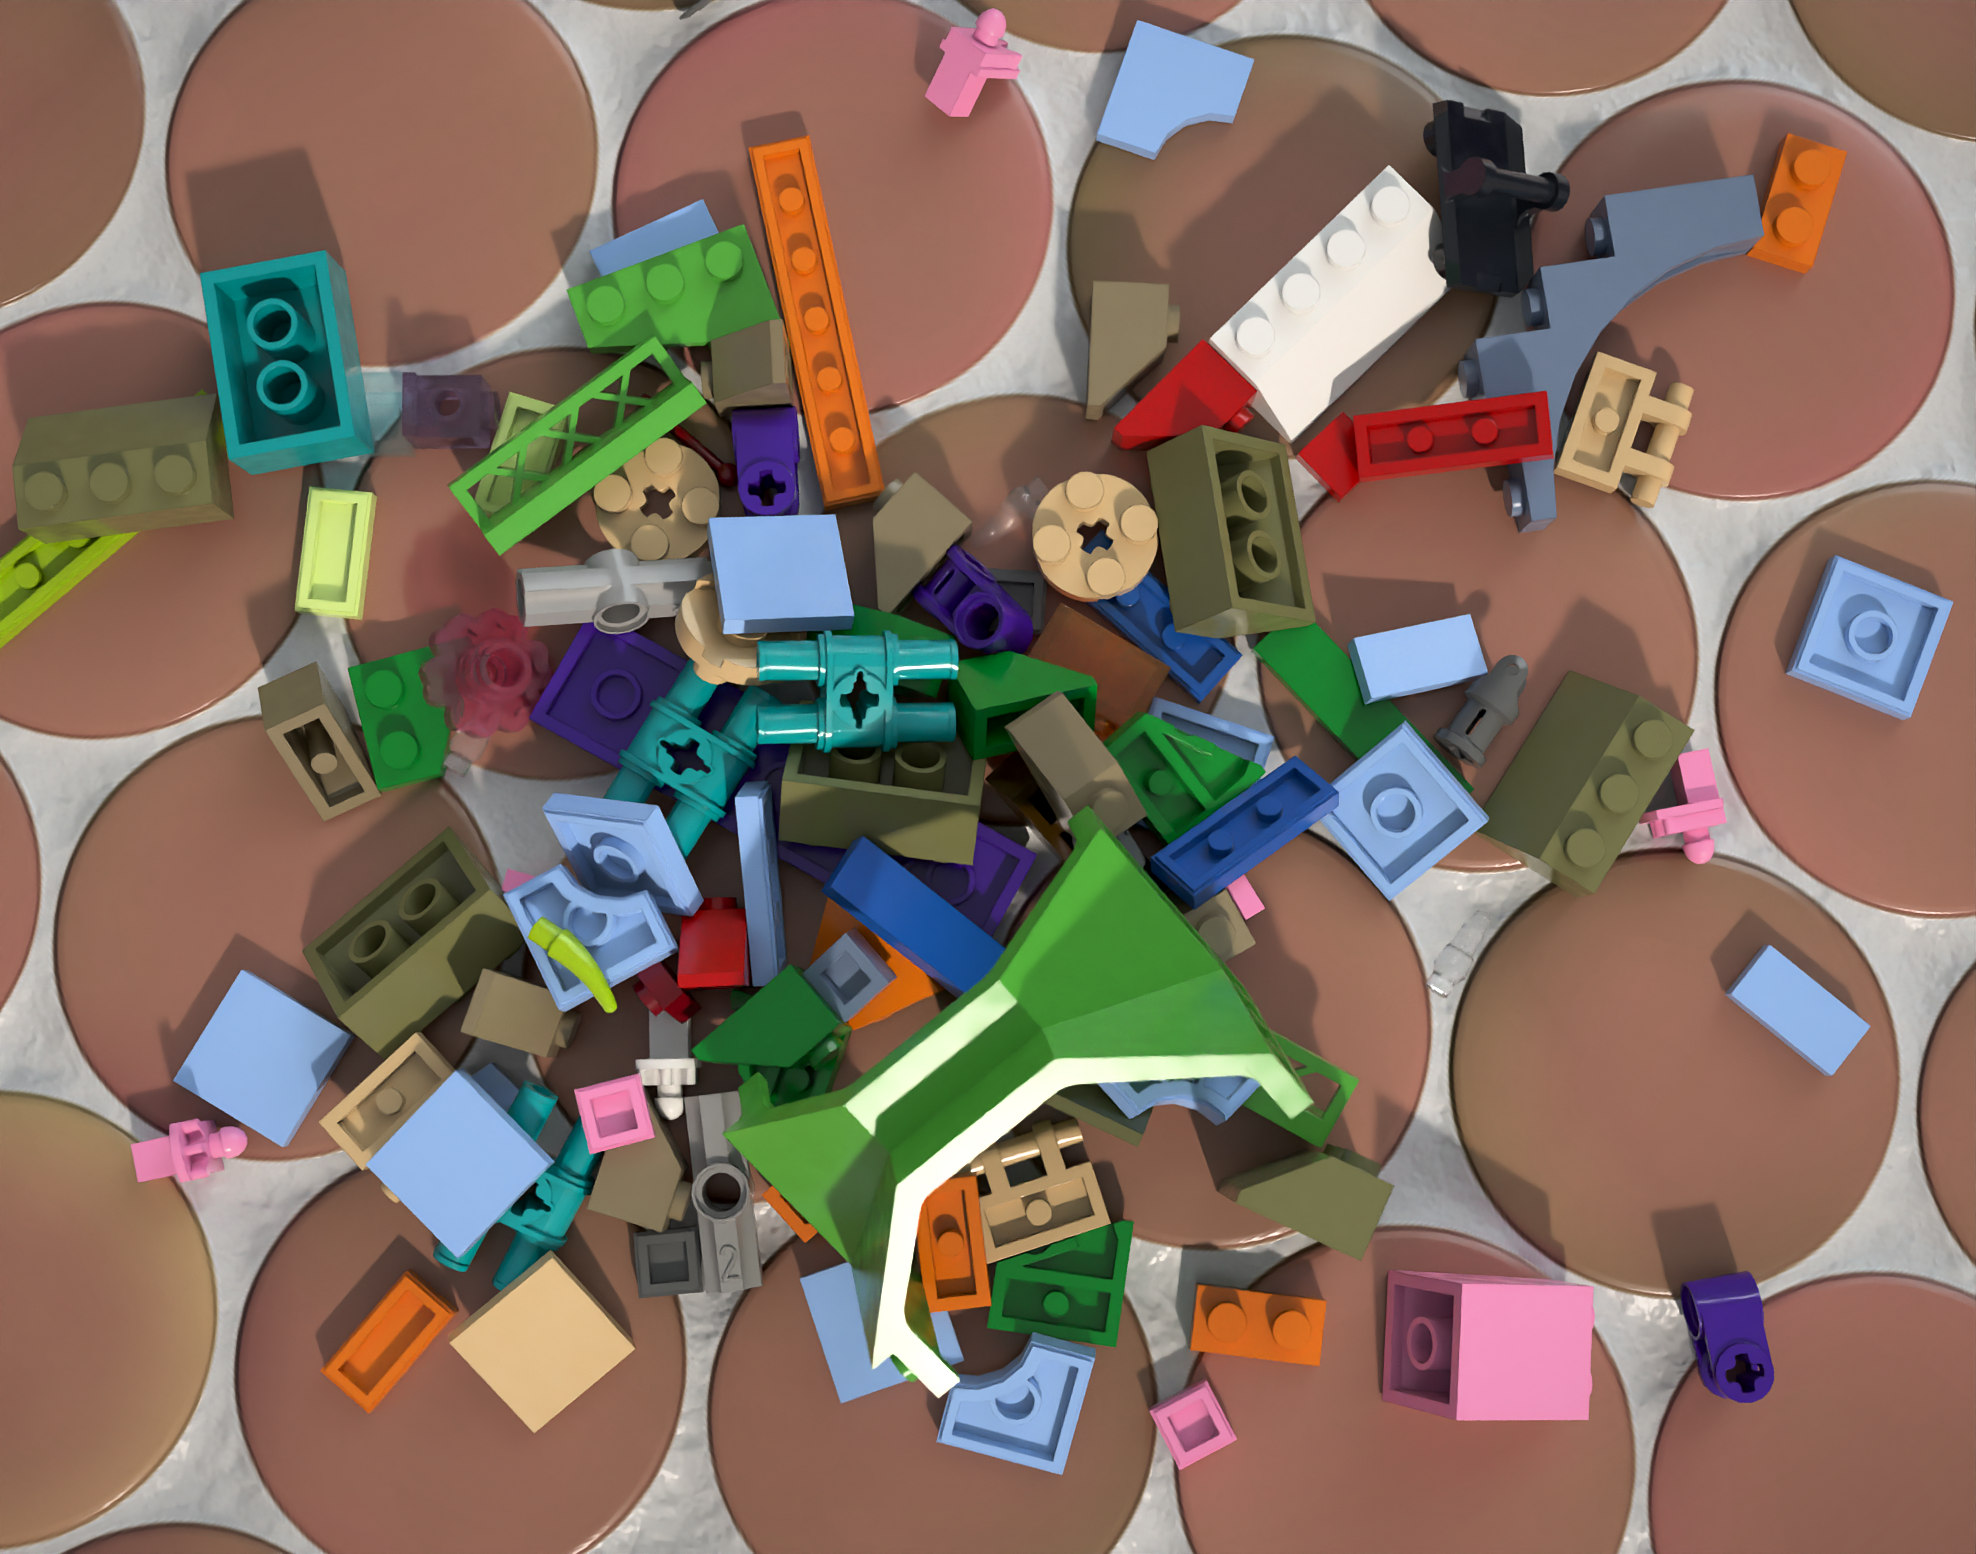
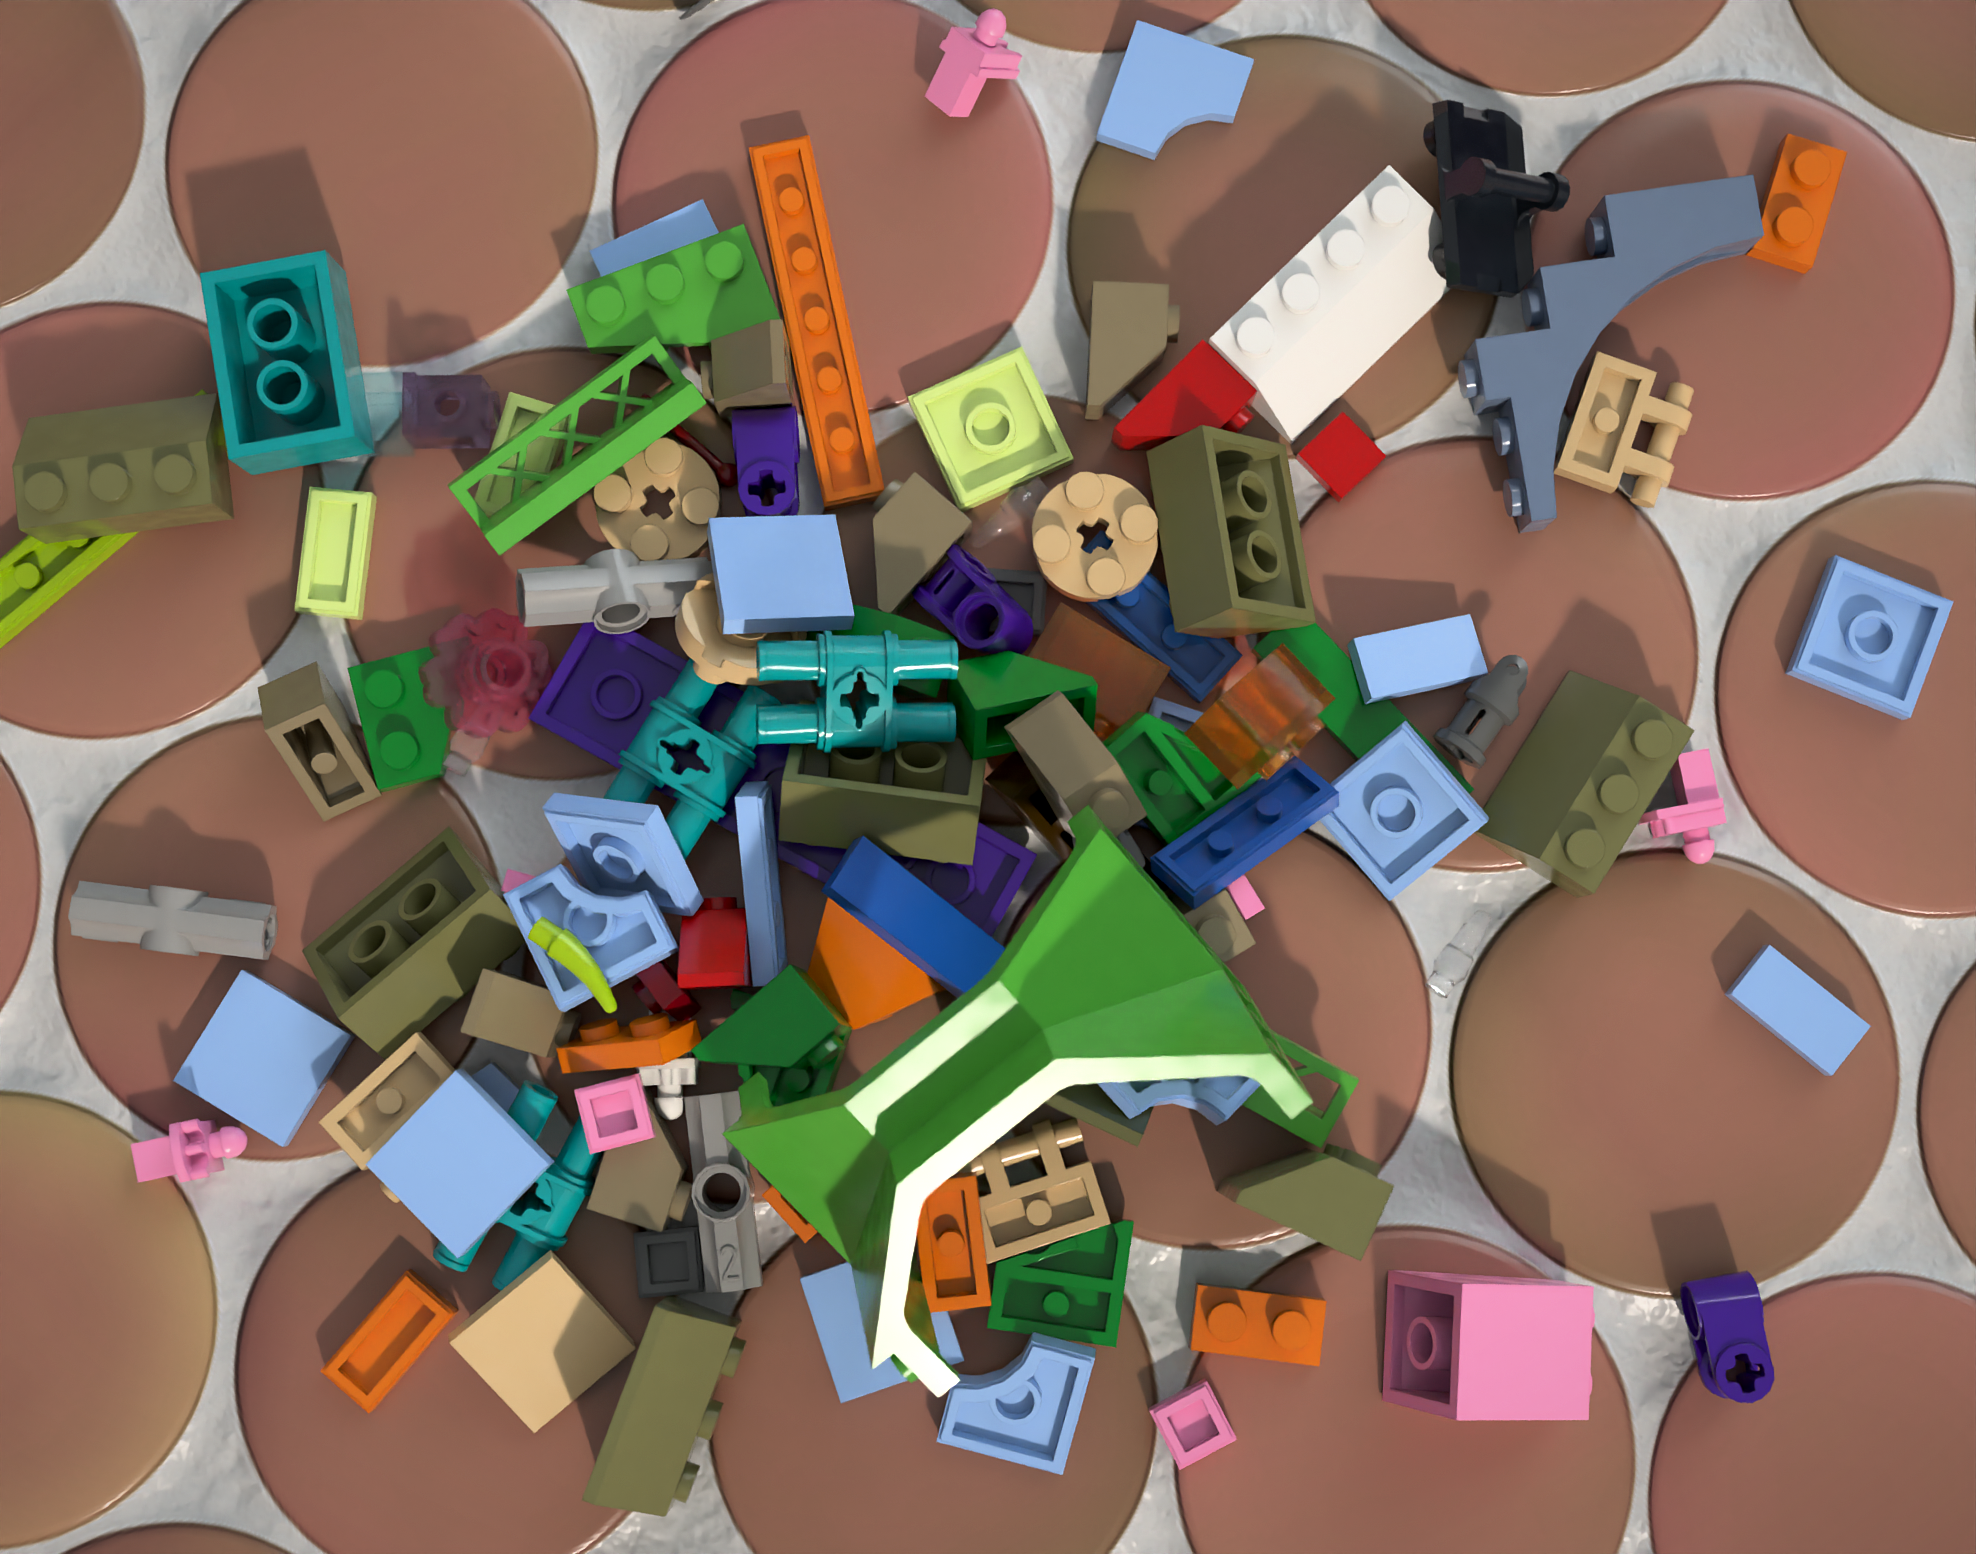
sand blue plate [802,928,898,1023] -> none
red plate [1353,391,1554,482] -> none
none -> light grey piece [68,881,278,960]
none -> orange plate [556,1013,702,1074]
none -> olive slope [582,1295,747,1517]
none -> yellowish green tile [908,346,1074,512]
none -> clear orange brick [1184,643,1336,789]

